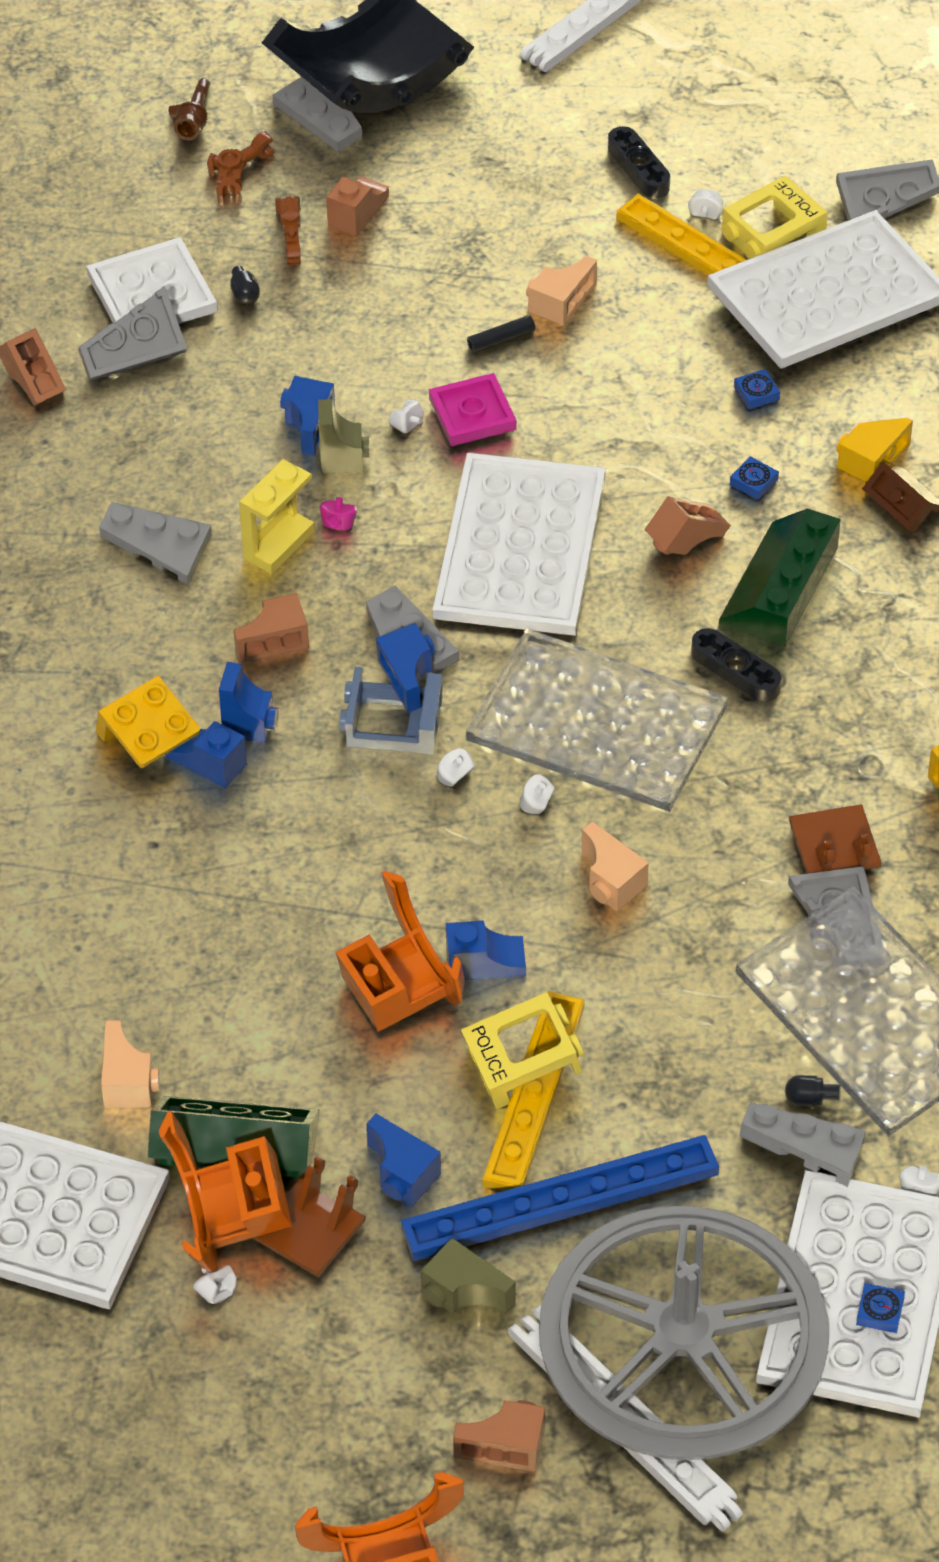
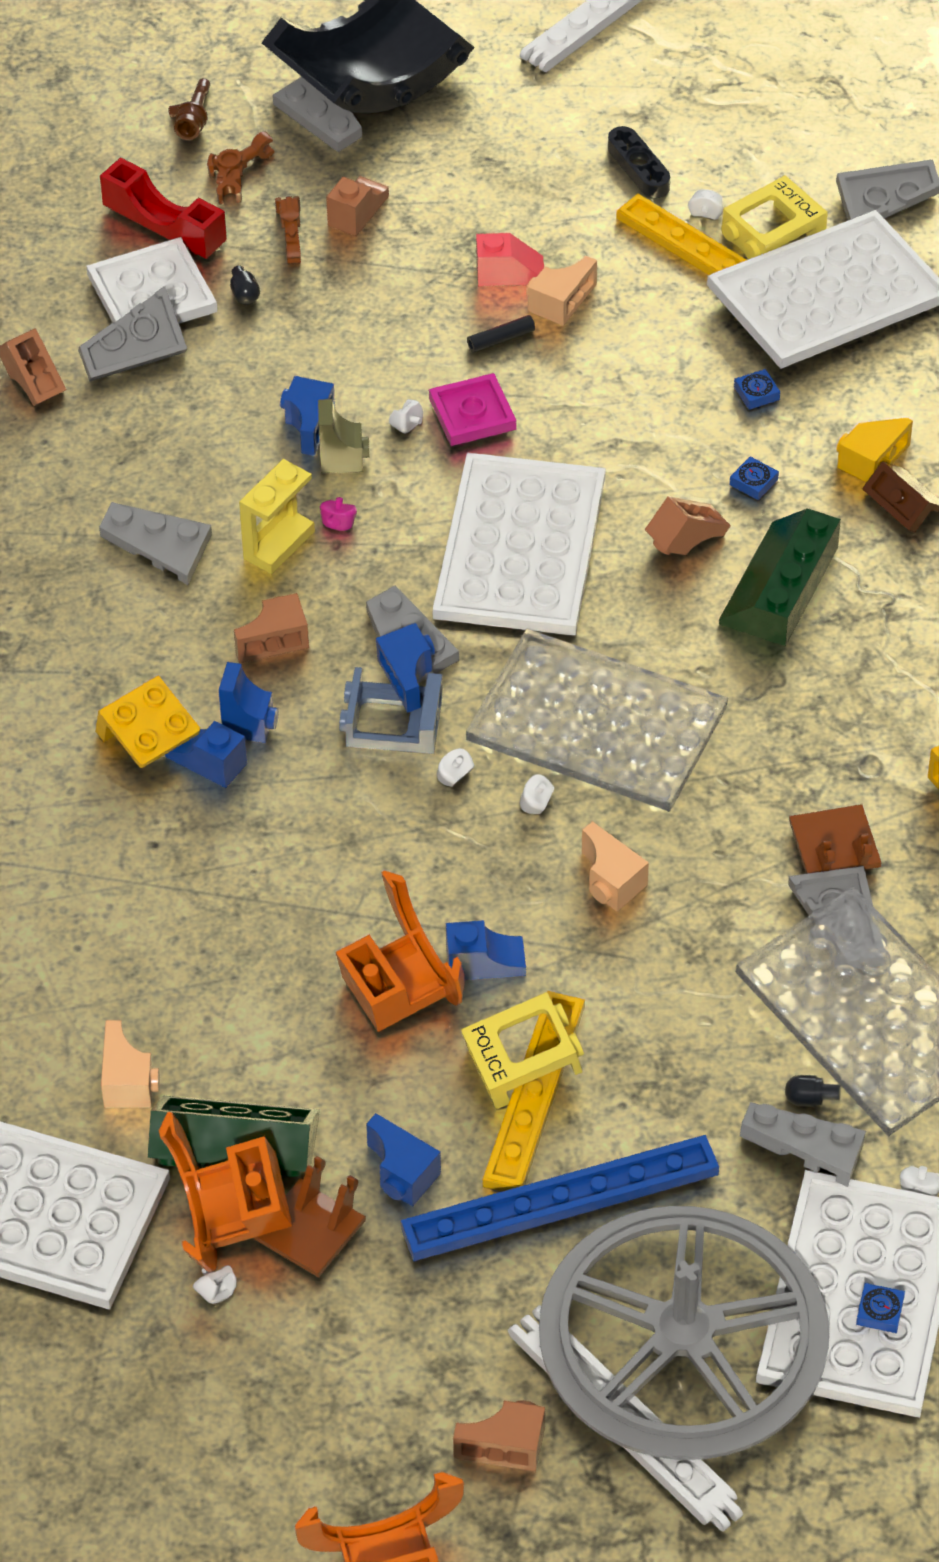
olive arch [421,1238,516,1314] -> none
black beam [691,628,781,702] -> none
none -> red arch [100,157,227,259]
none -> coral slope [476,233,544,287]

